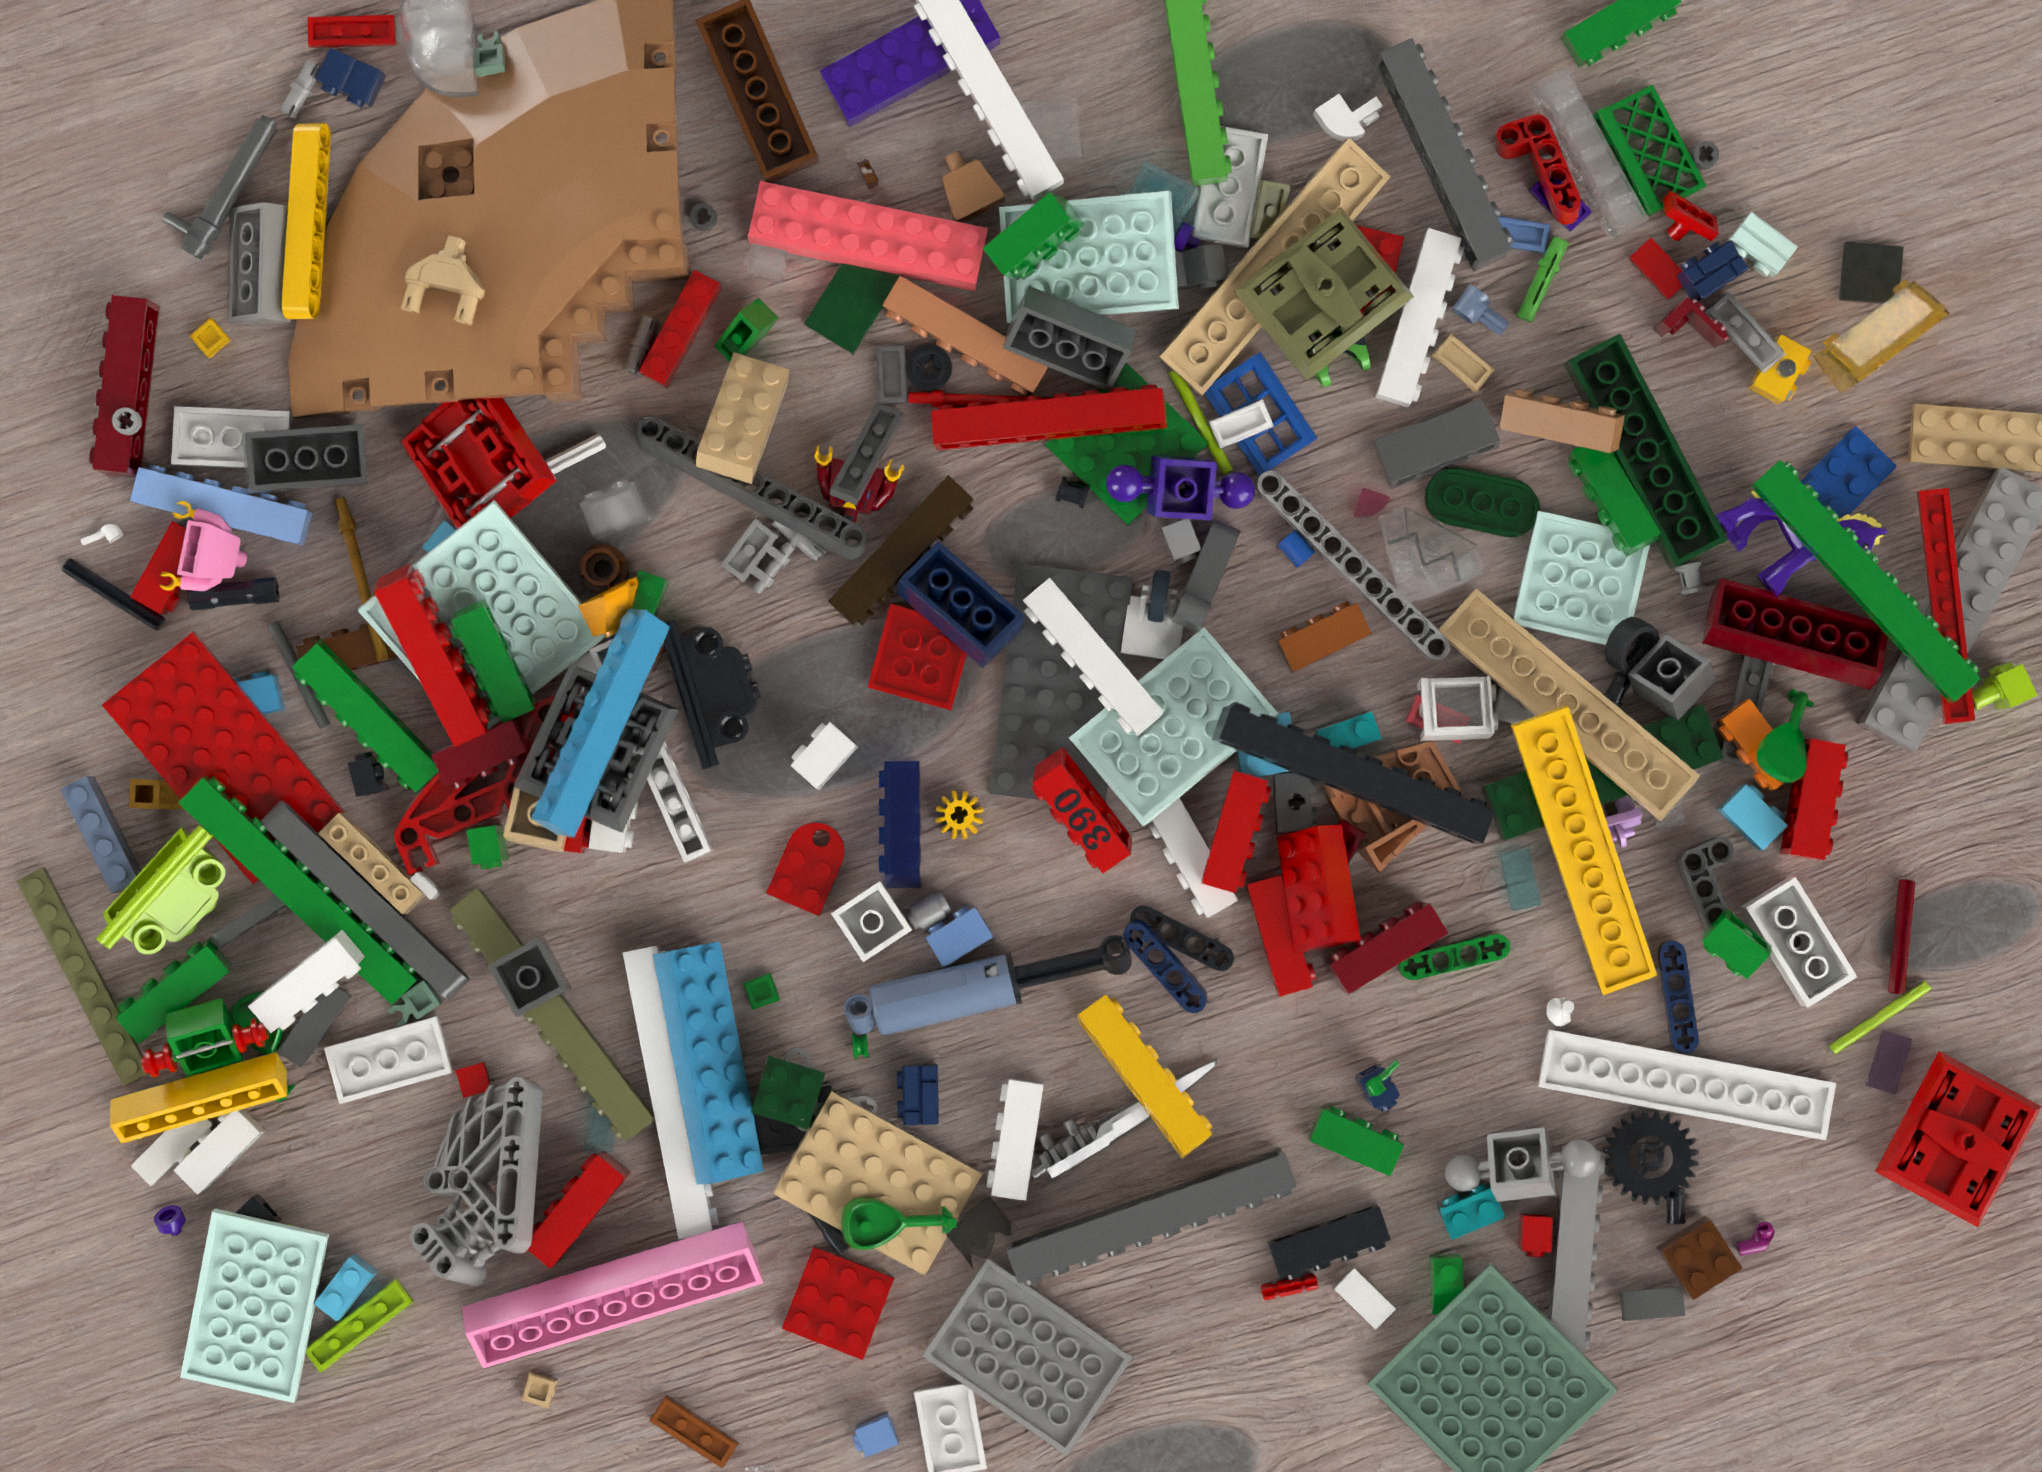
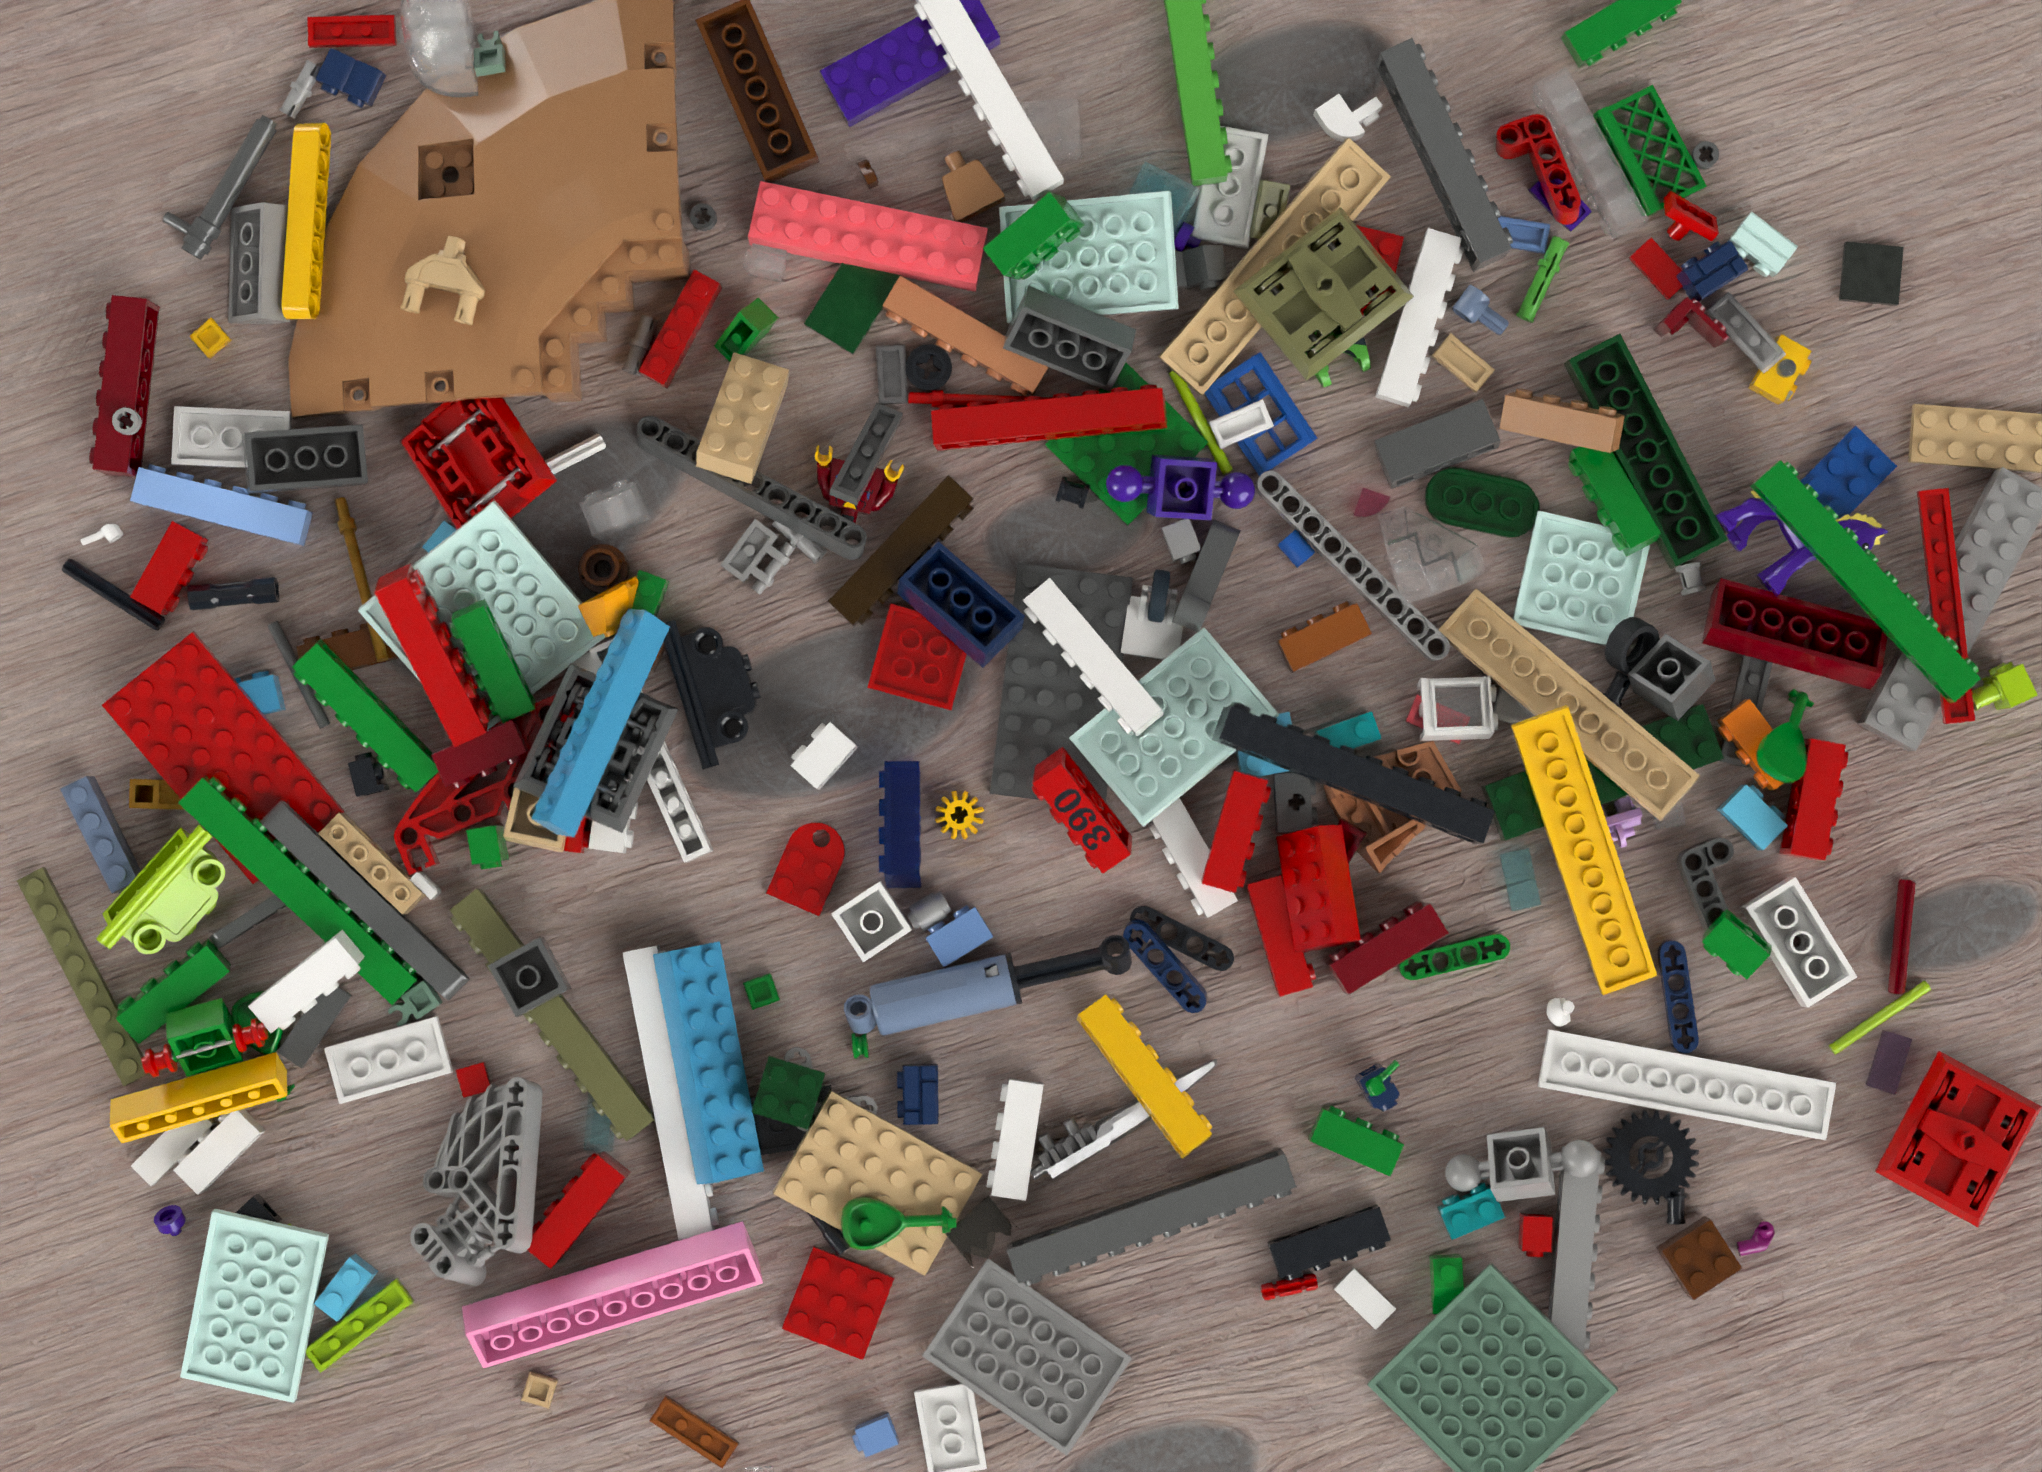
bright pink torso [159,501,247,591] -> none
dark grey slope [1620,1287,1685,1321] -> none
clear yellow windscreen [1813,279,1950,393] -> none

